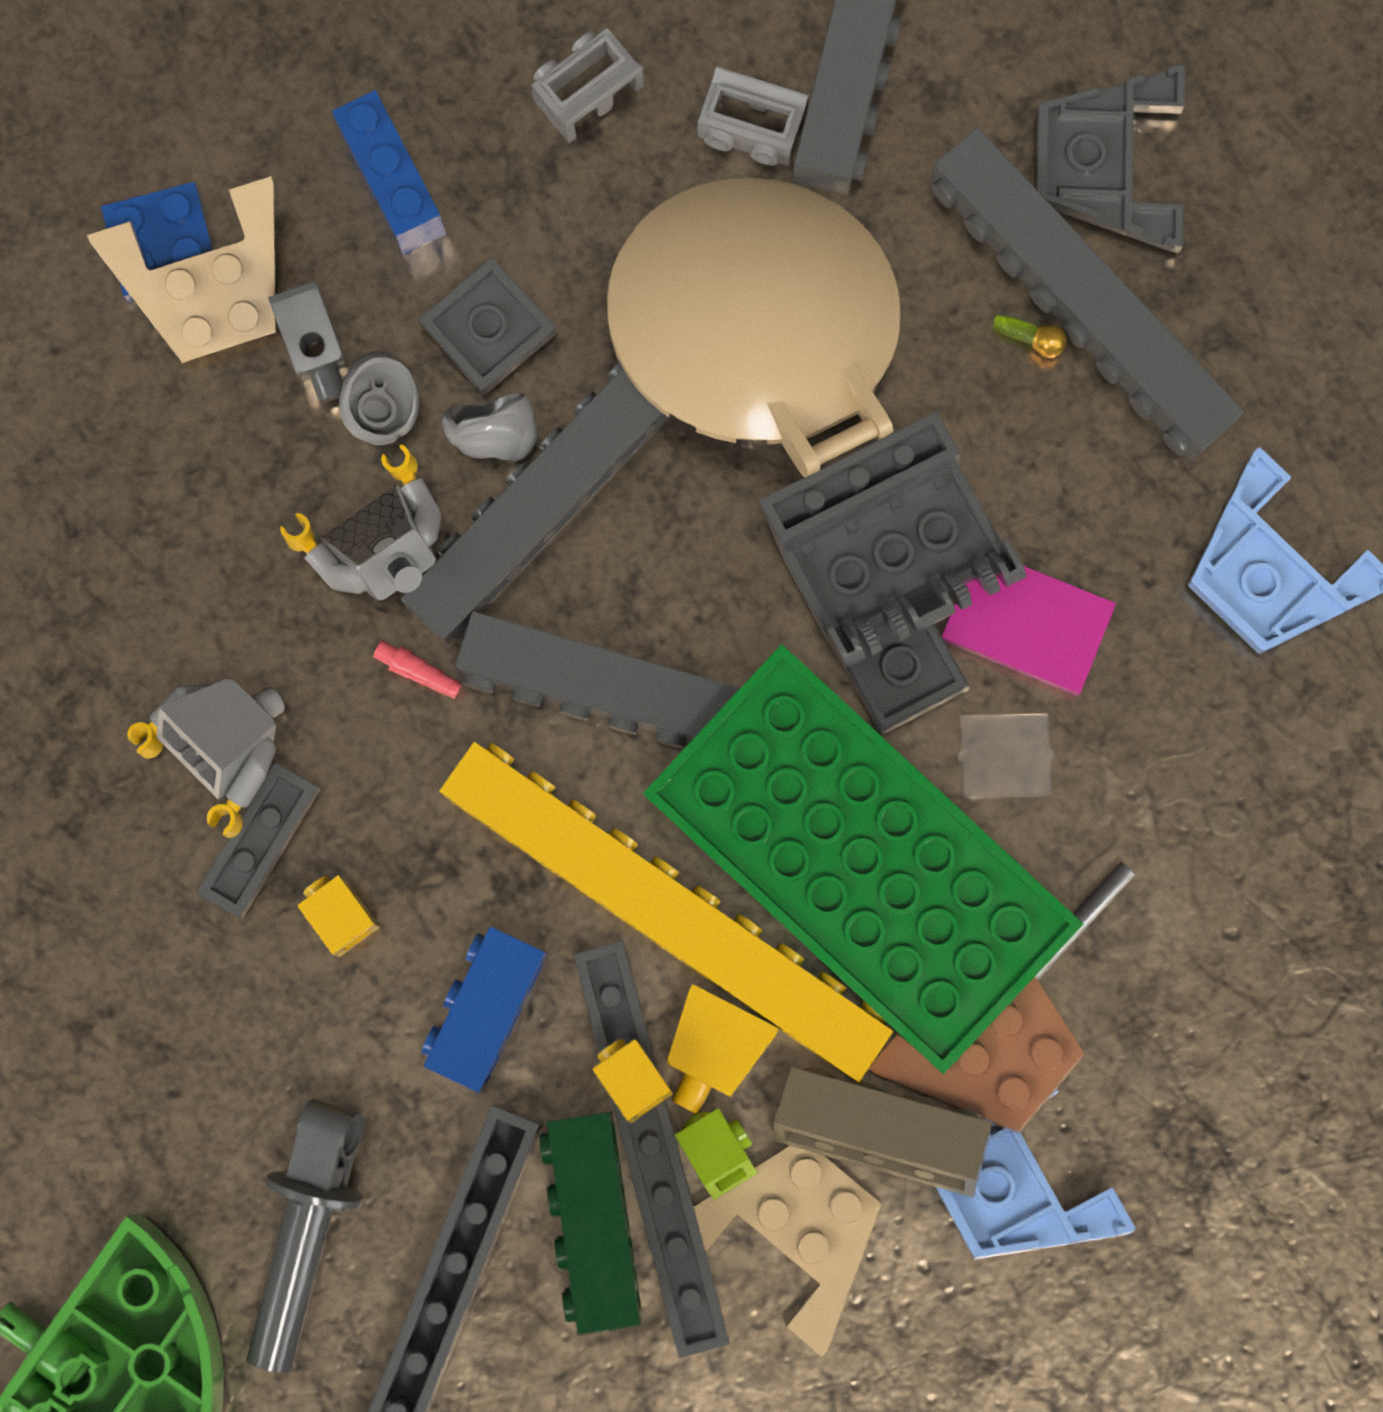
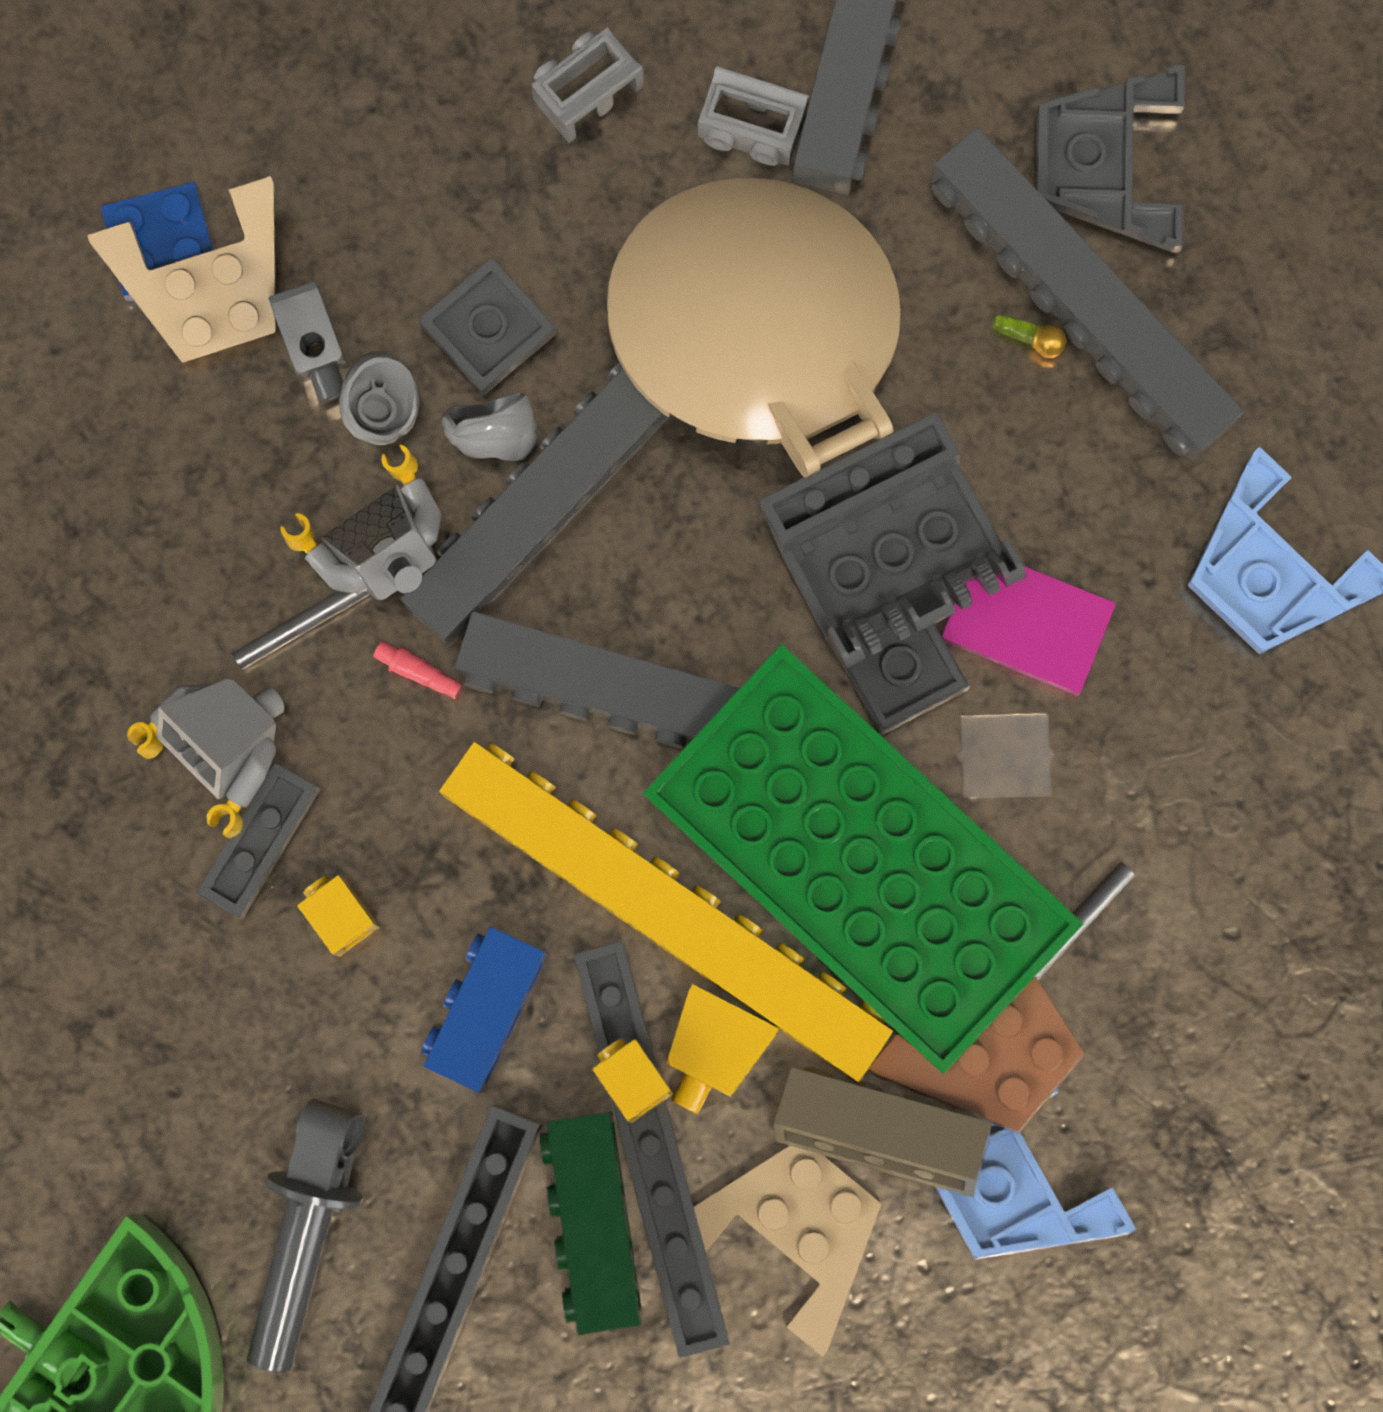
blue brick [332,90,446,255] -> none
lime brick [675,1108,758,1200] -> none
none -> flat silver bar [231,591,370,670]

